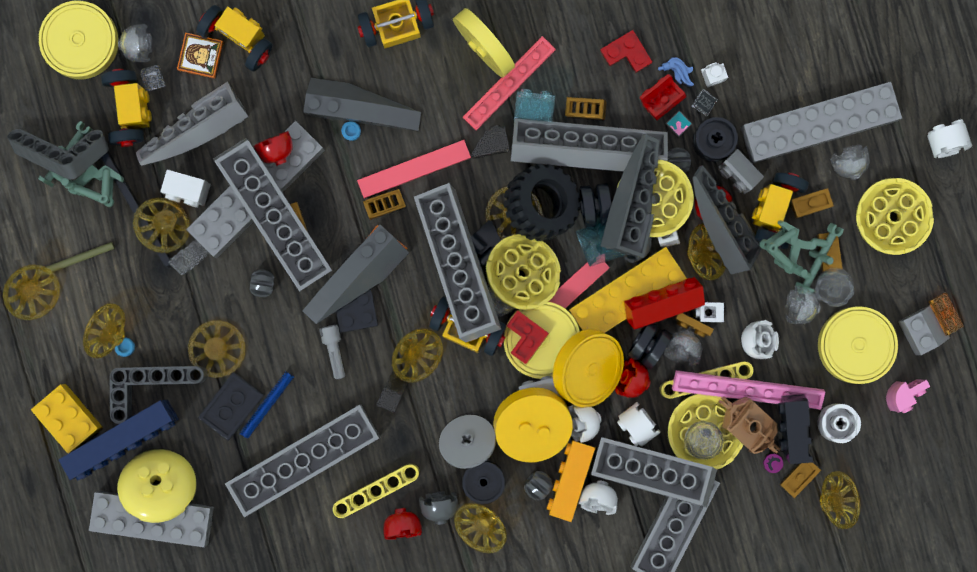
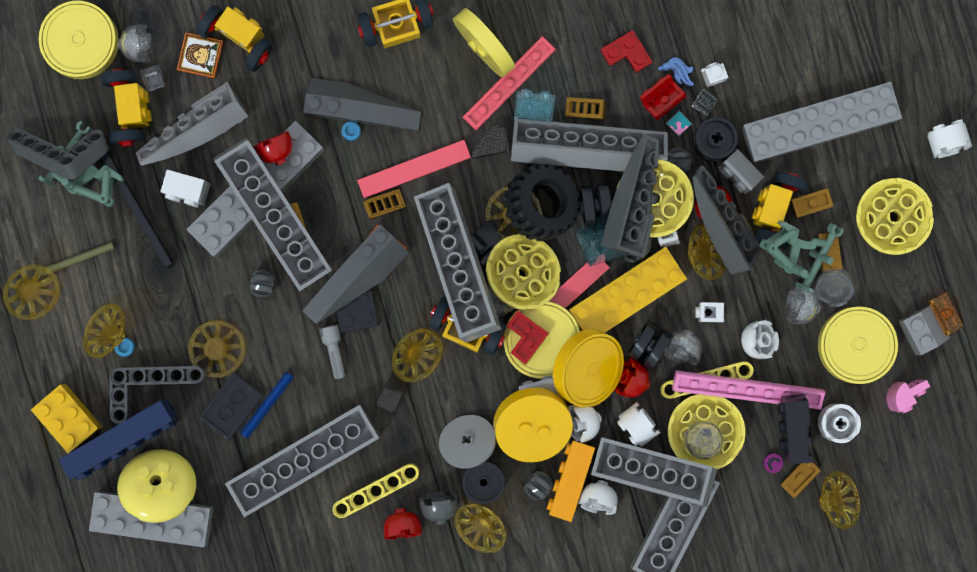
clear yellow wheel [133,198,190,253] -> none
clear slope [168,239,210,276] -> none
red brick [624,277,705,330] -> none
pearl gold plate [674,313,714,338] -> none
medium nougat plate [719,396,780,454] -> none
clear cylinder [830,145,870,180] -> none

